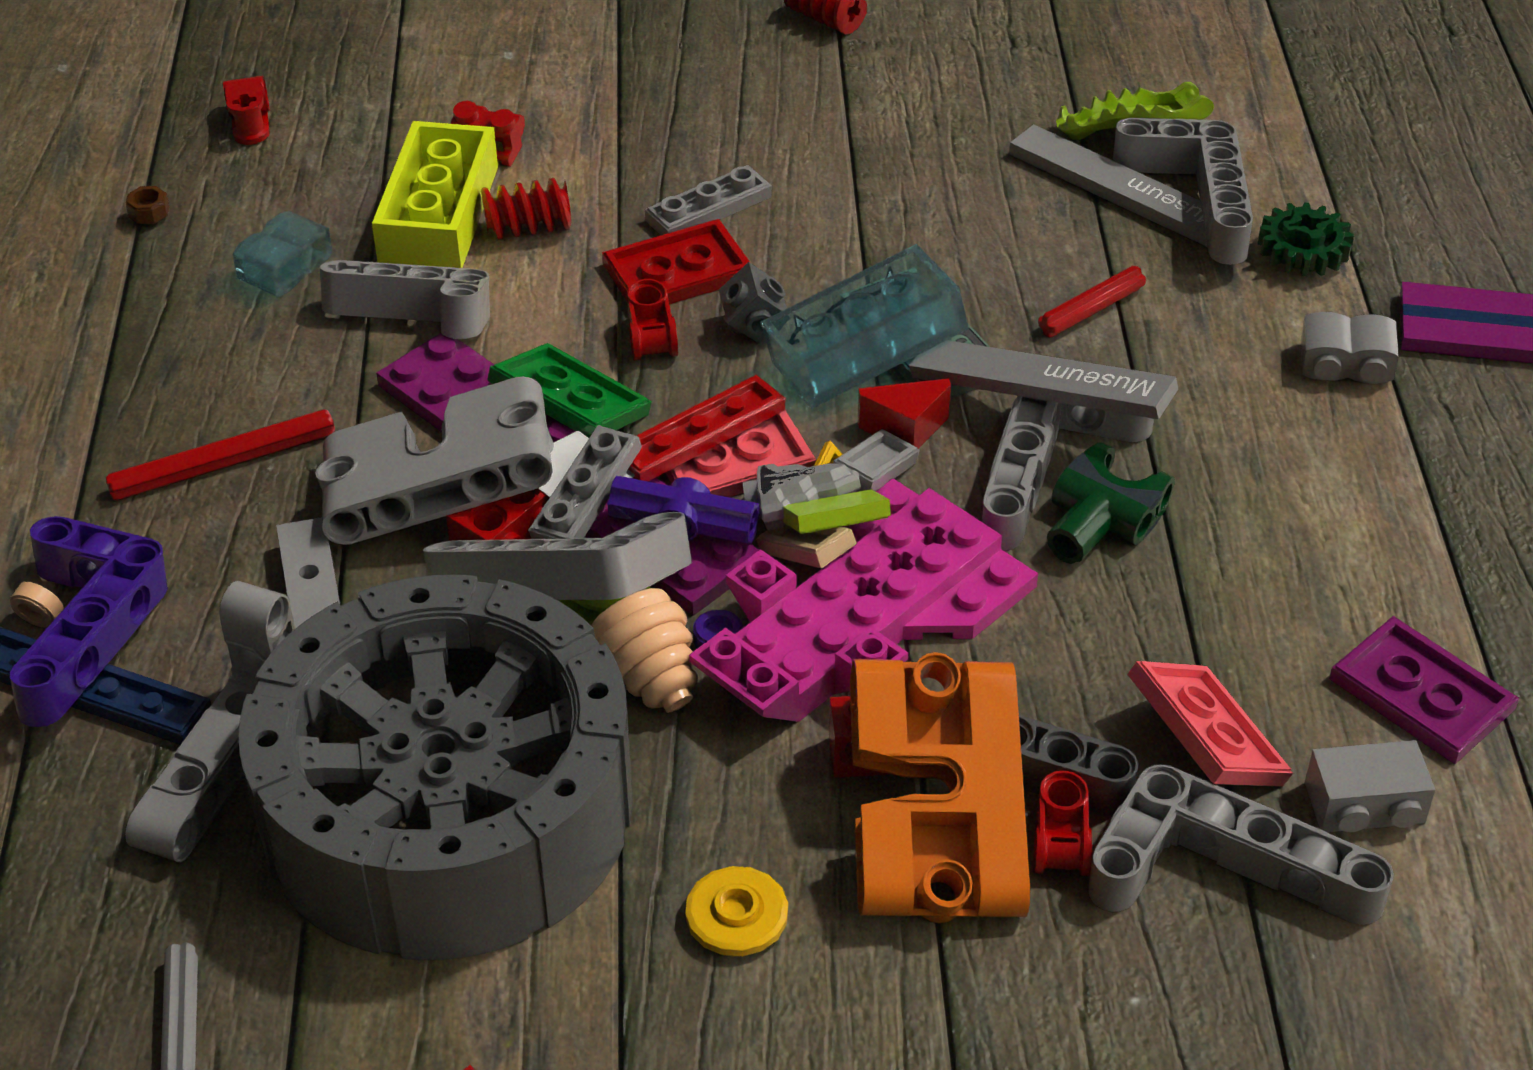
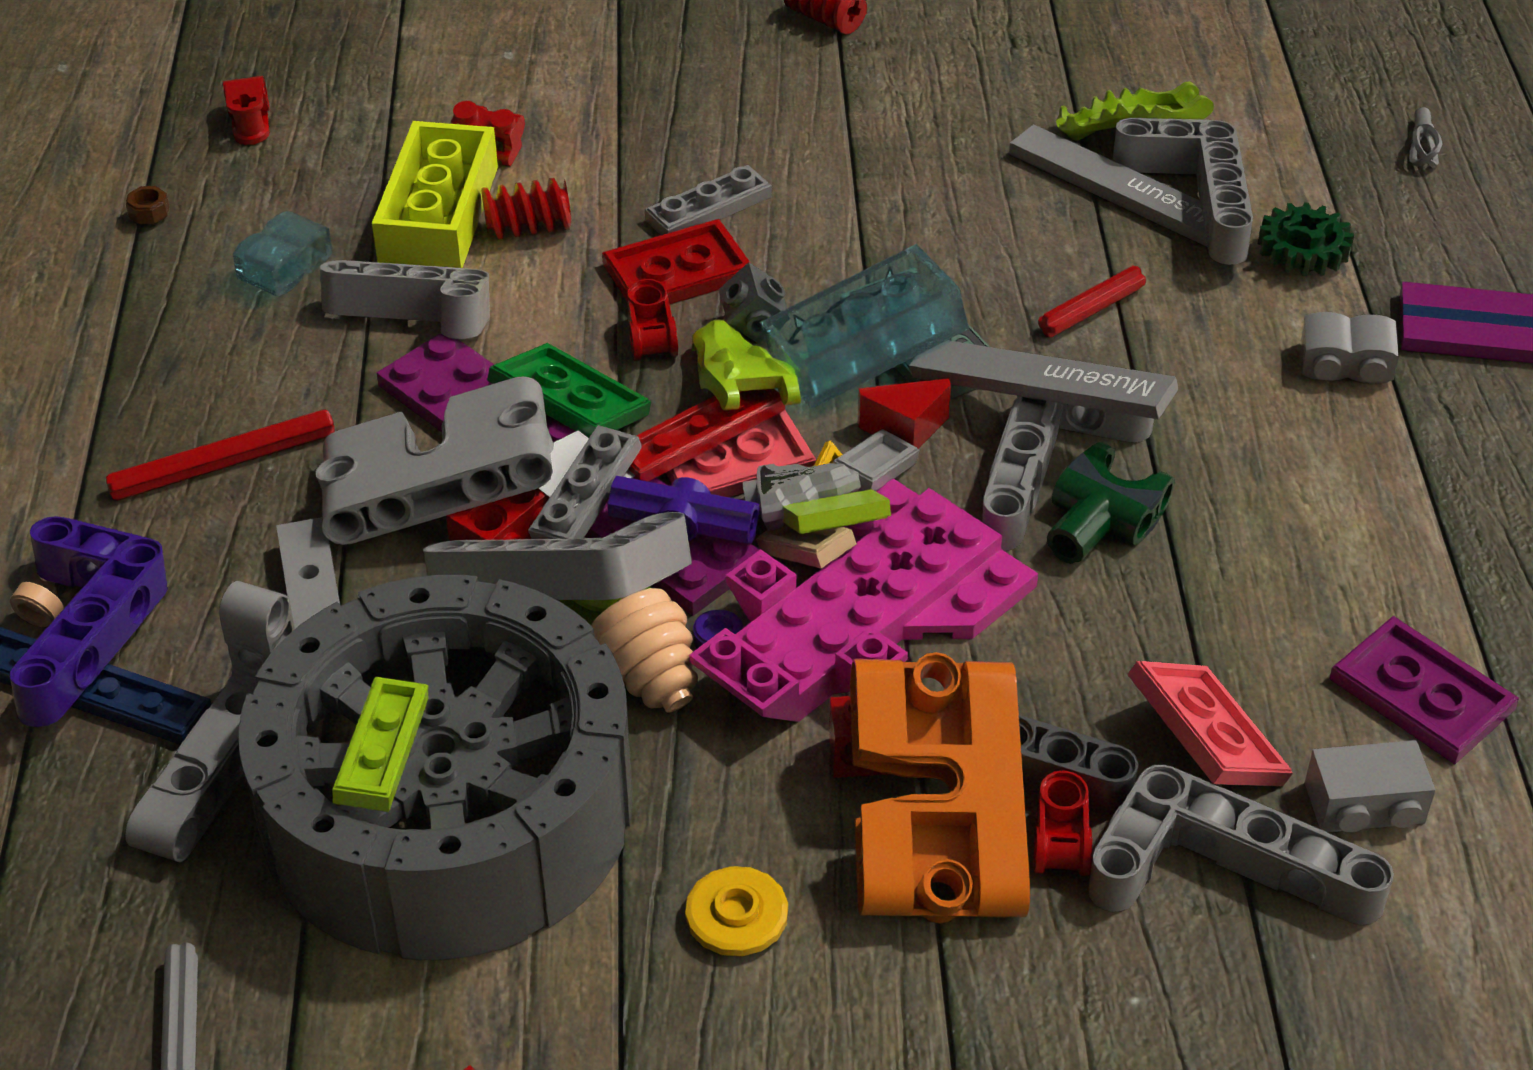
none -> lime tile [332,677,428,812]
none -> lime animal [691,320,801,410]
none -> light grey piece [1409,107,1442,167]

